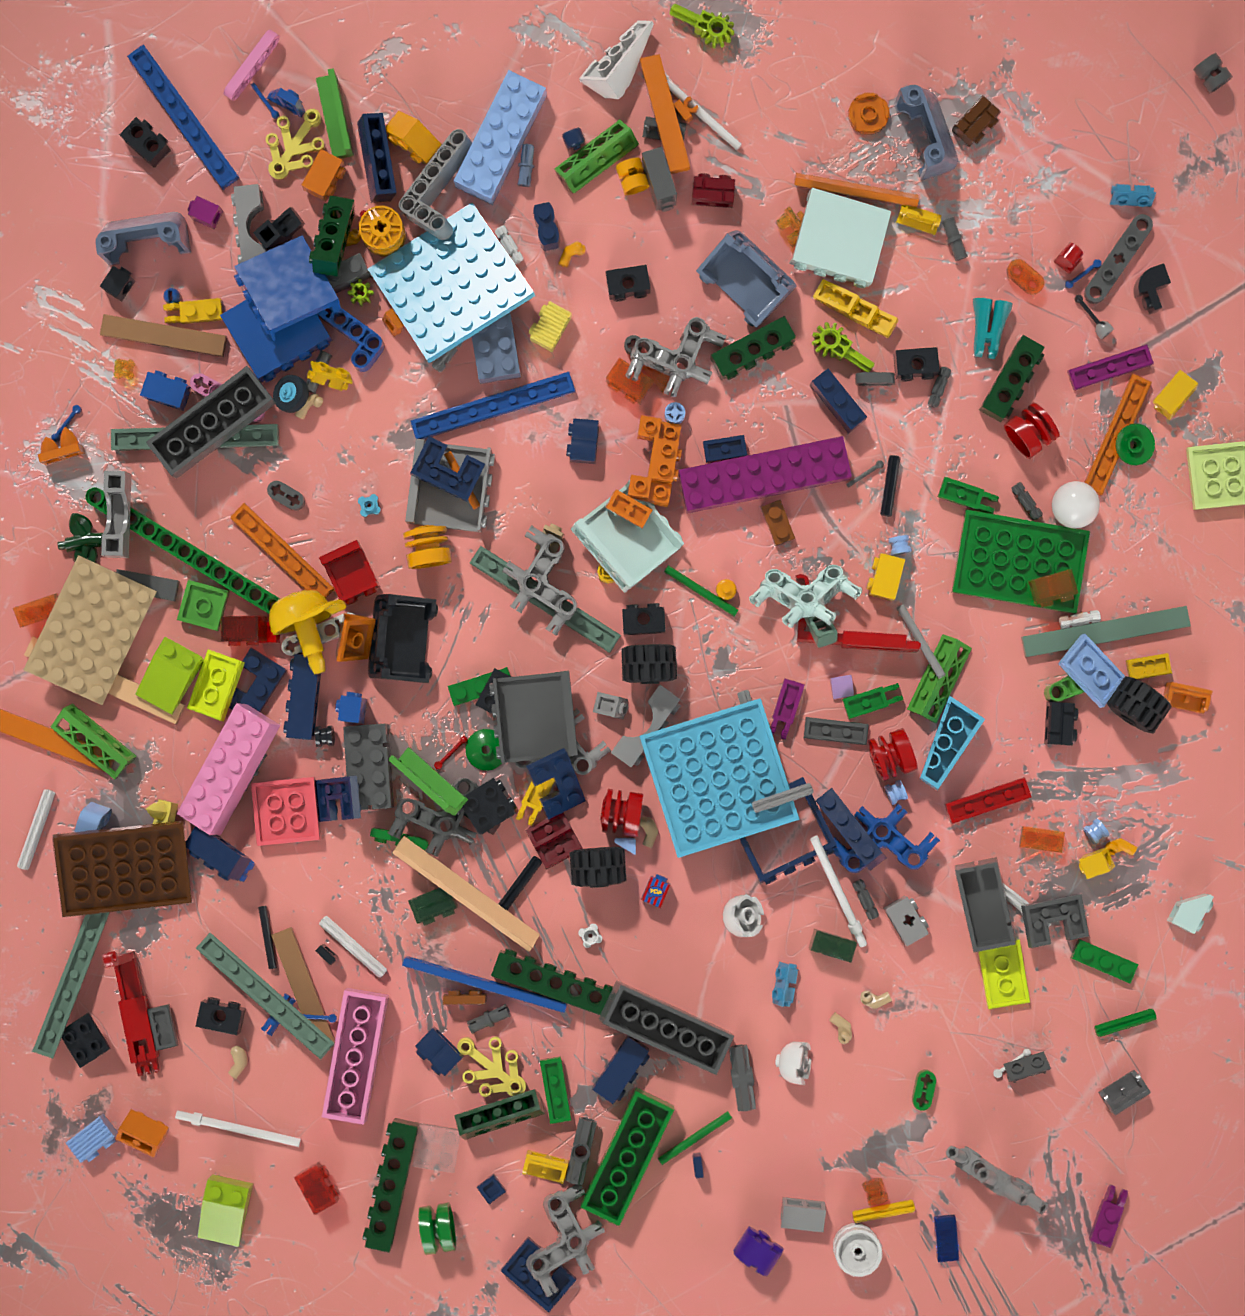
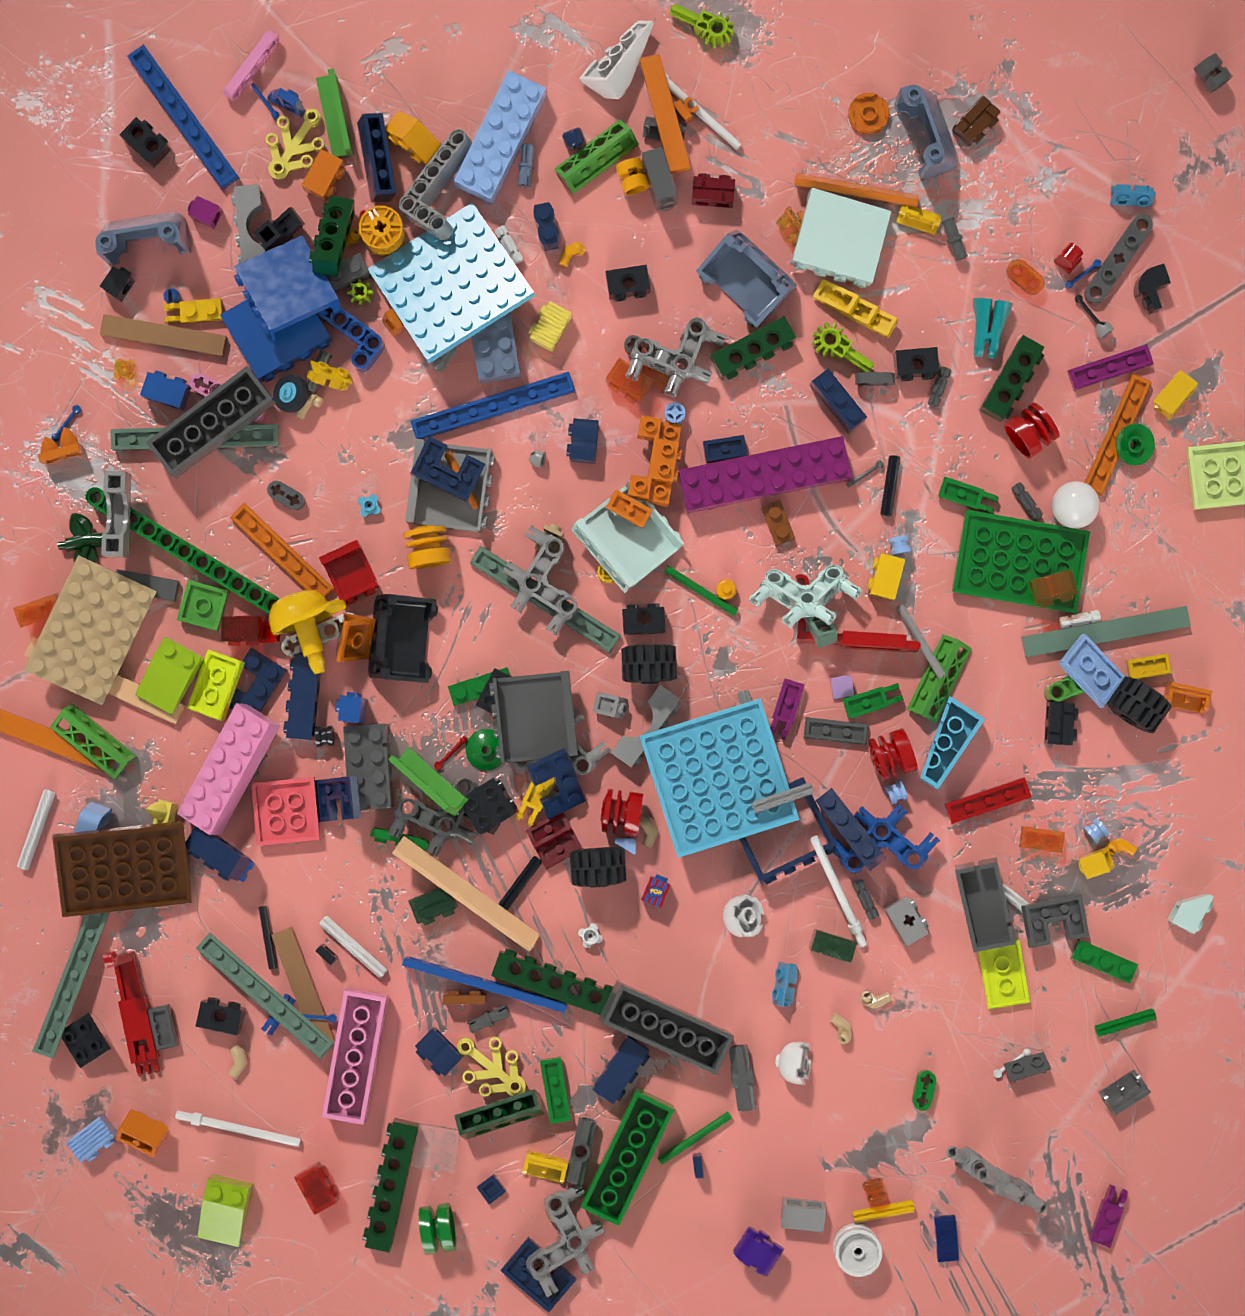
none -> light grey hinge [529,450,546,468]

